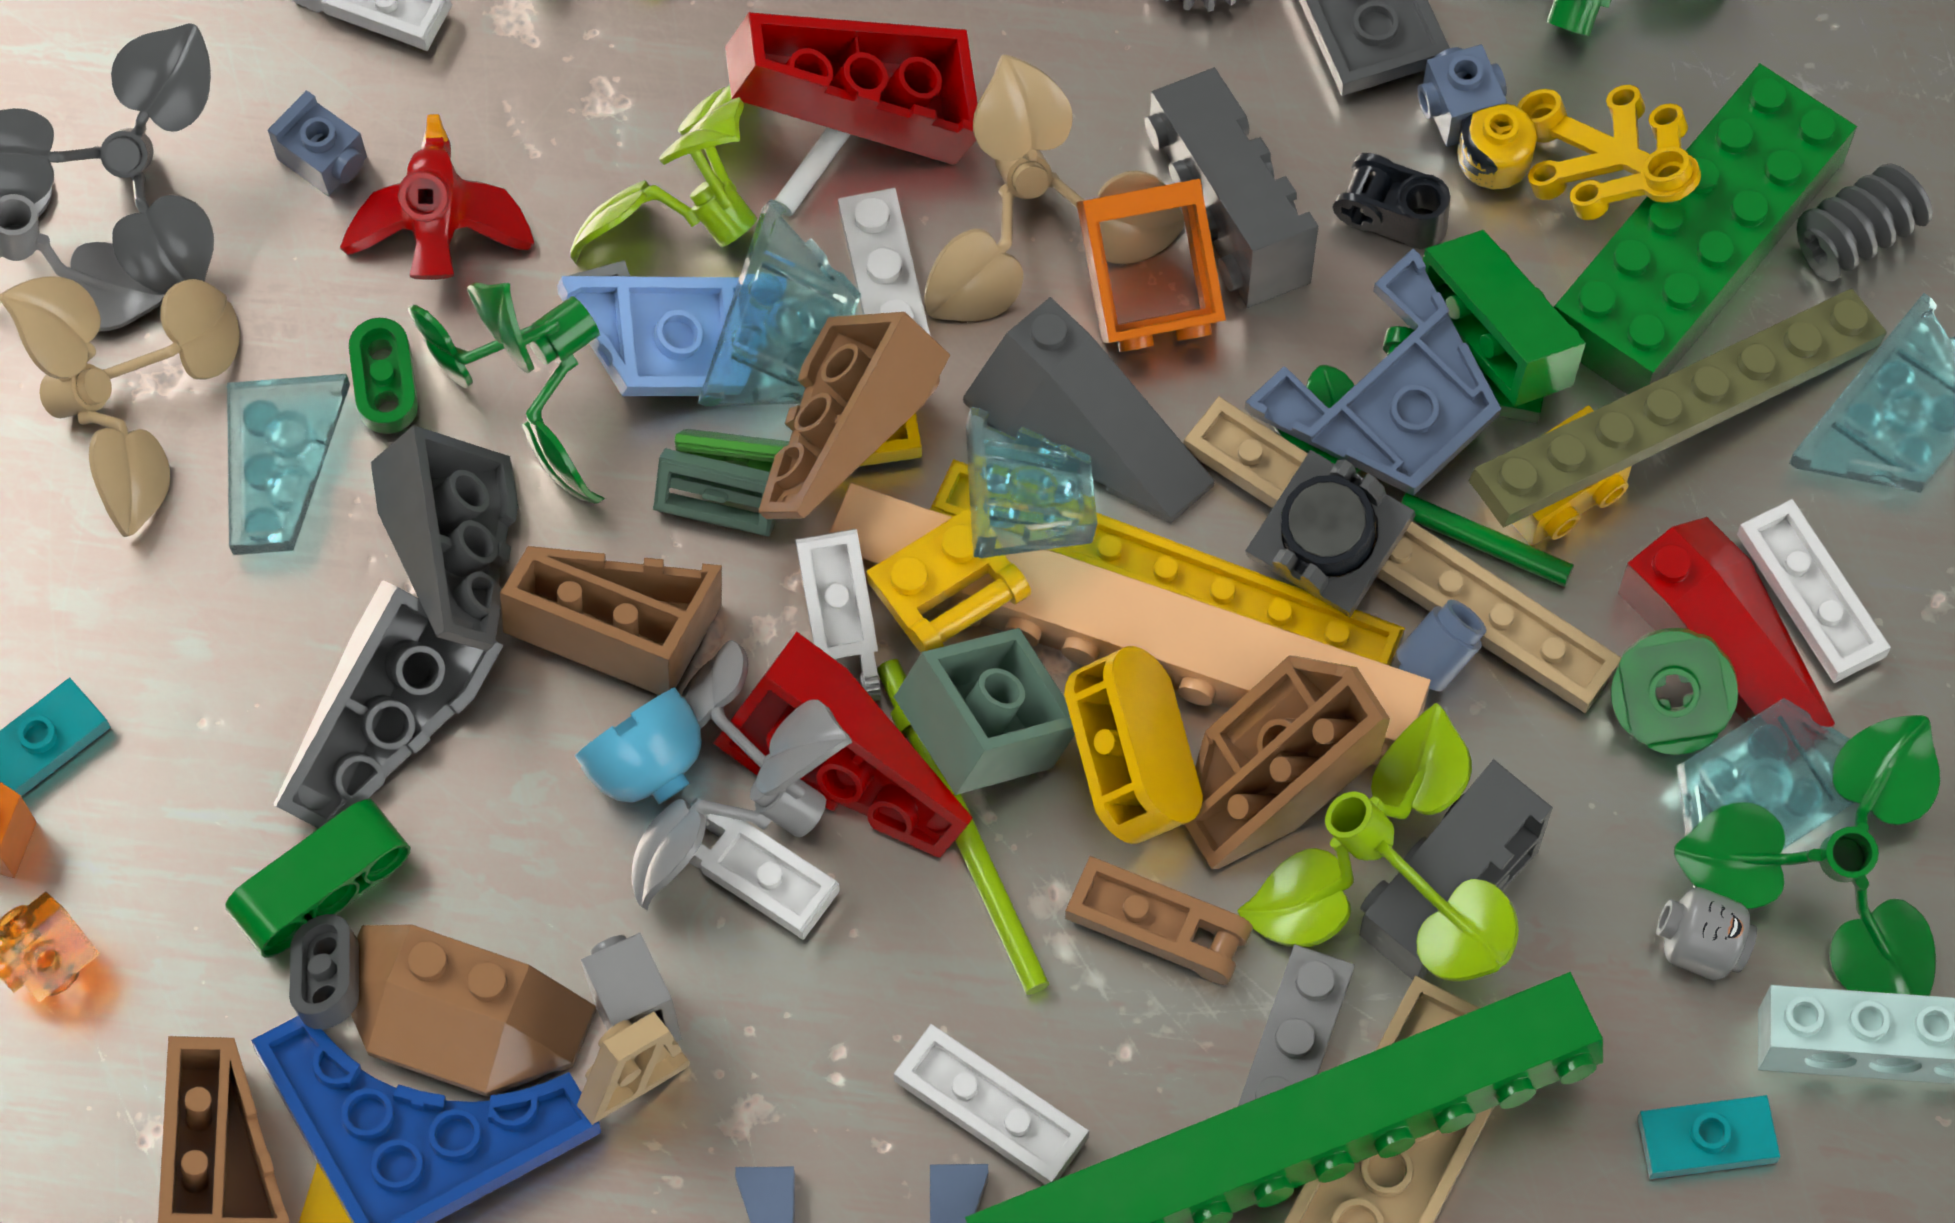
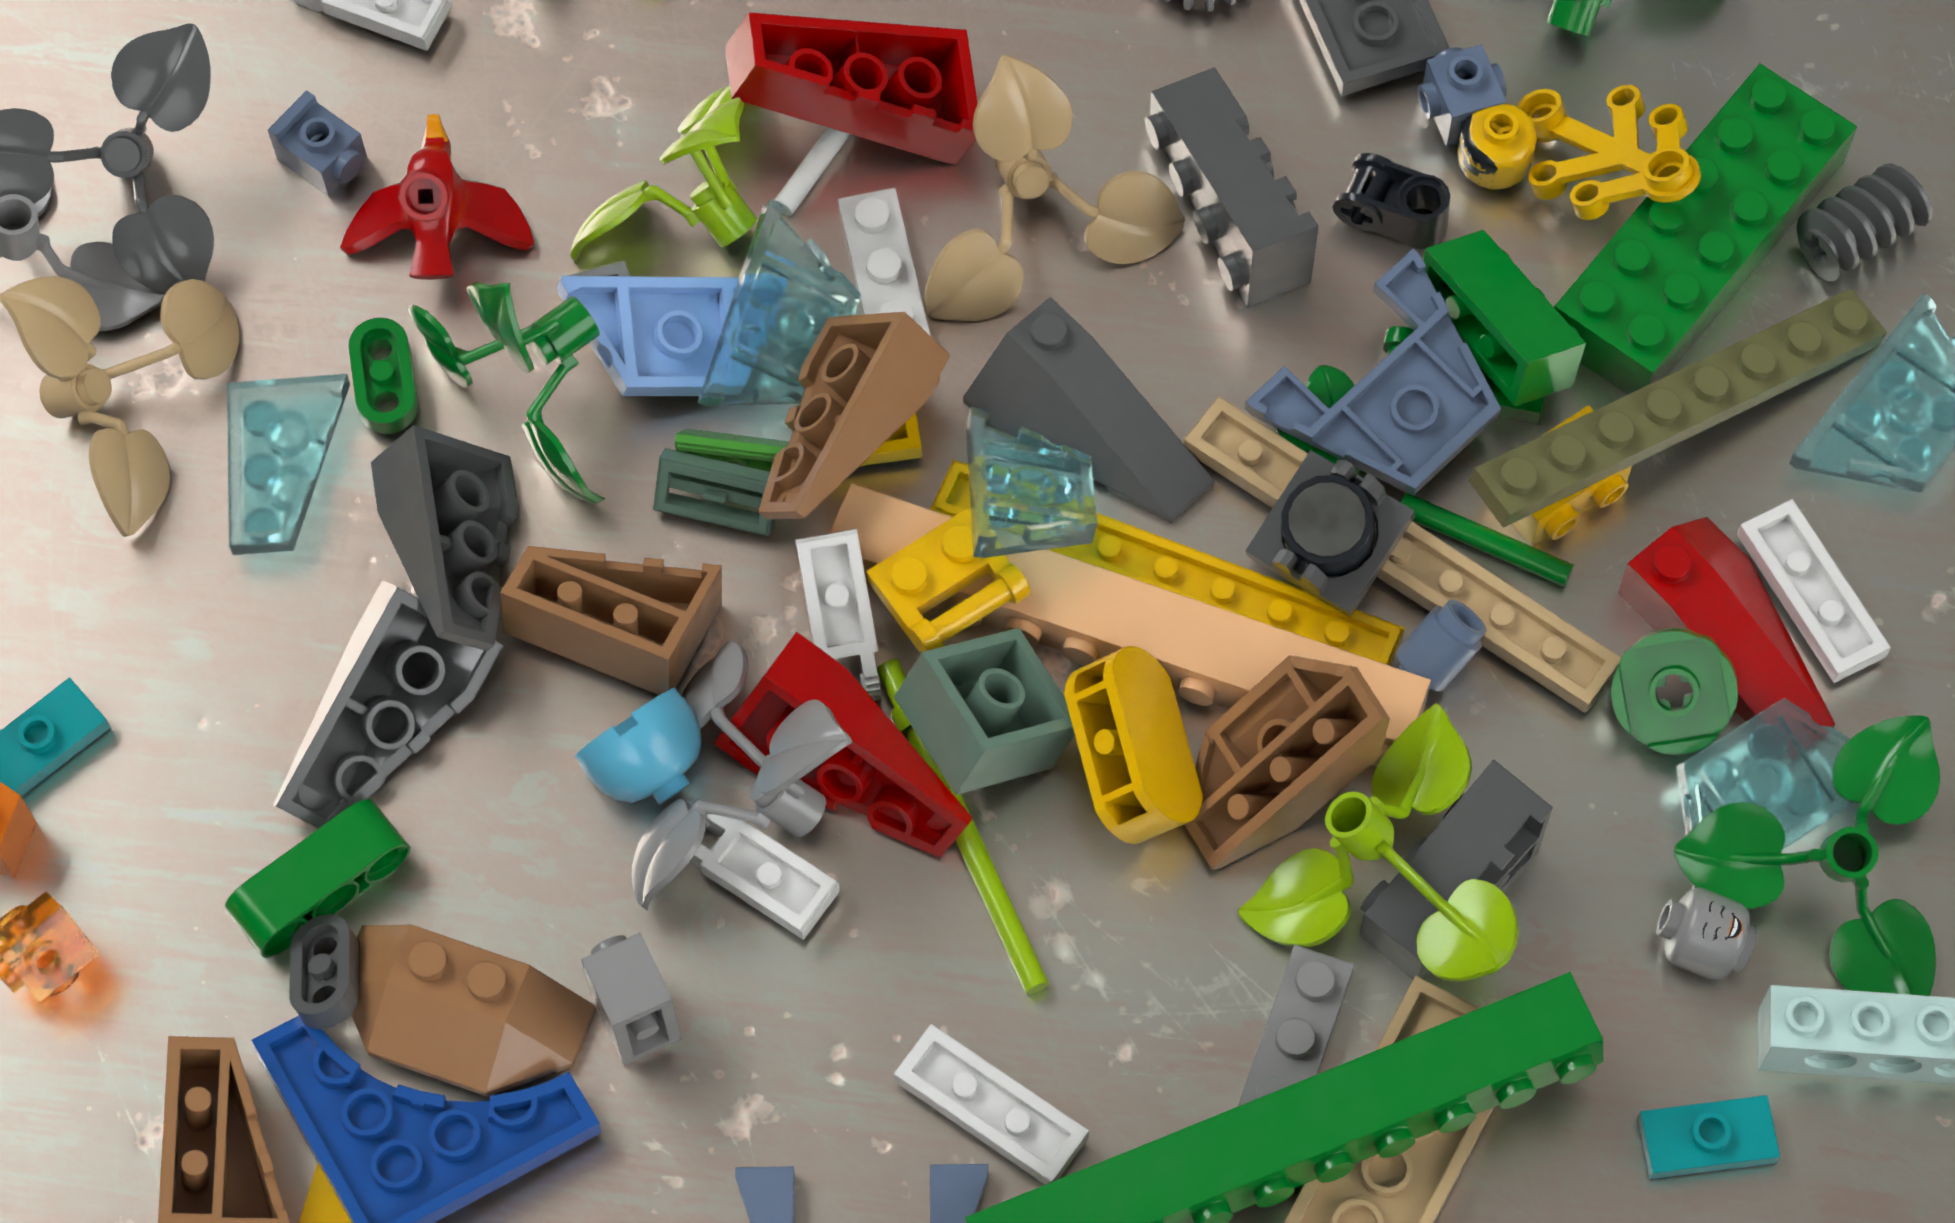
tan wing [577,1012,690,1125] -> none
medium nougat plate [1065,856,1253,985] -> none
orange window [1076,179,1226,352] -> none

